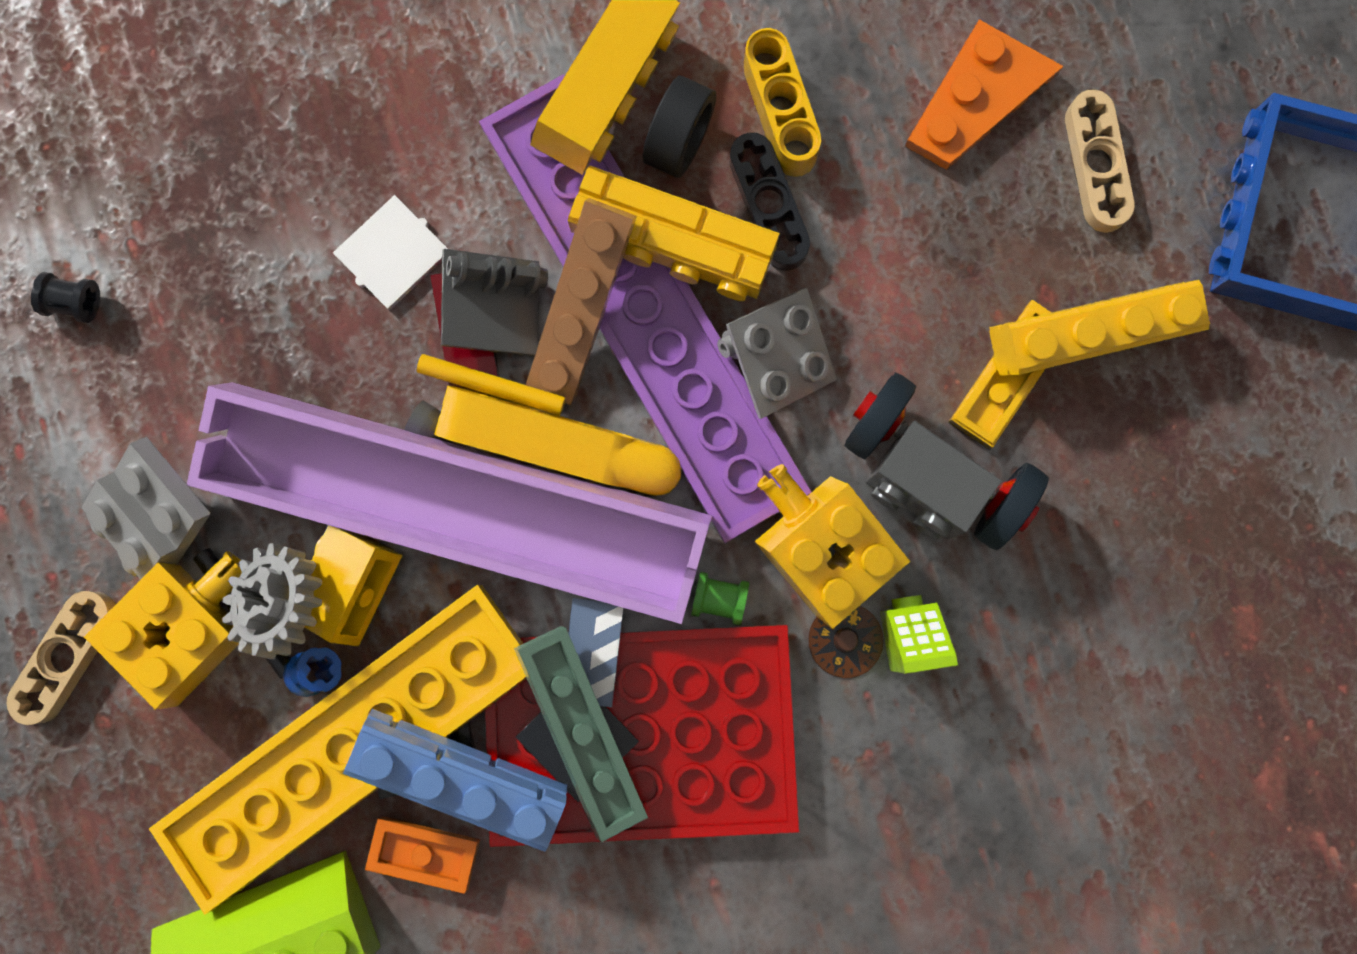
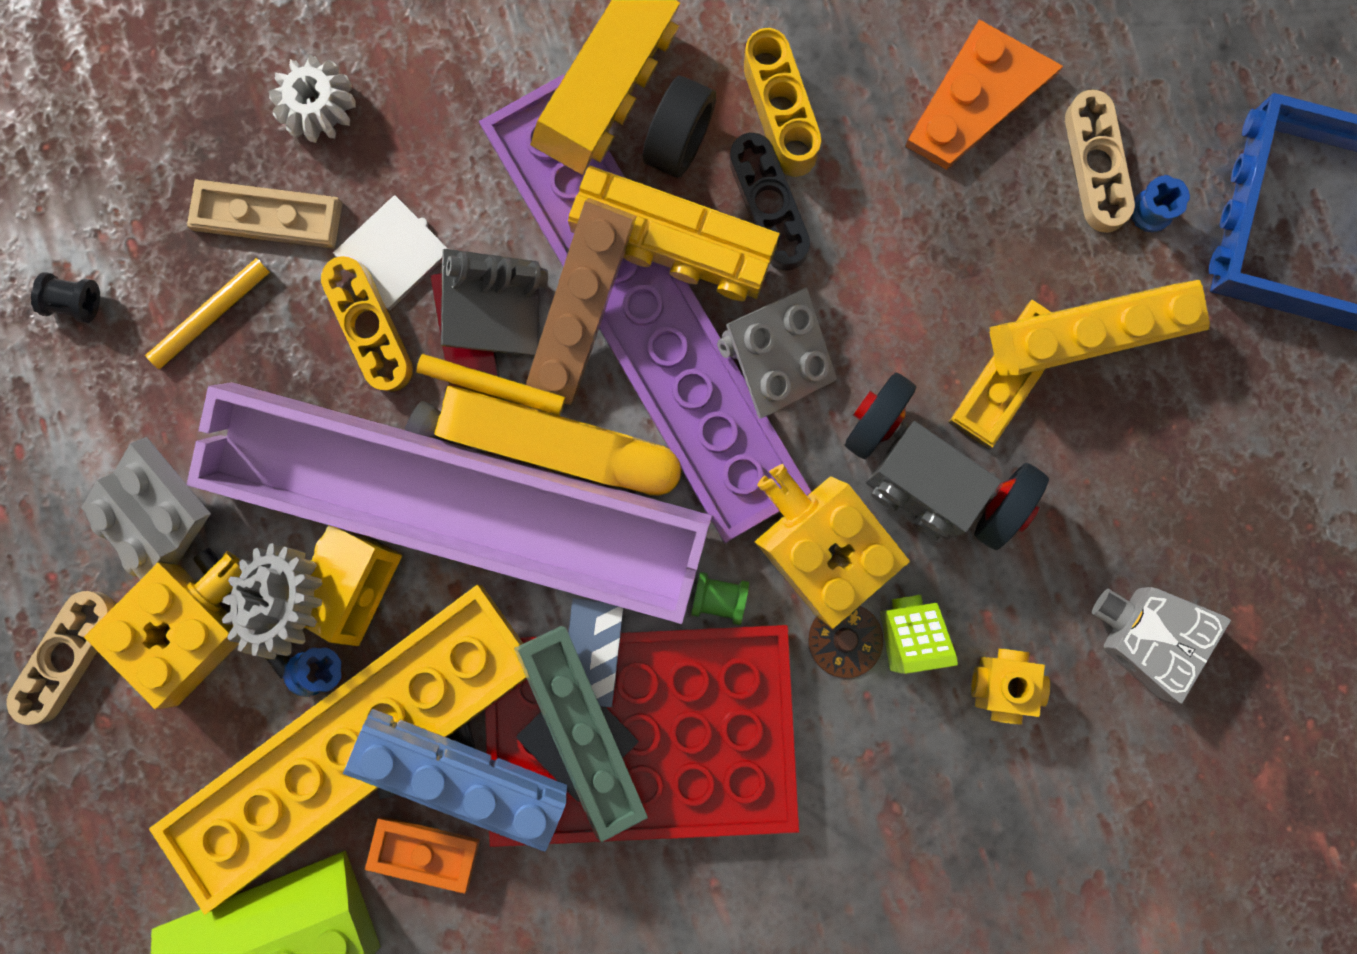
none -> yellow bar [145,257,270,370]
none -> tan tile [187,179,343,249]
none -> white gear [269,55,356,143]
none -> yellow beam [321,256,413,392]
none -> yellow brick [971,649,1050,725]
none -> light grey torso [1092,587,1231,704]
none -> blue bush [1131,175,1190,233]

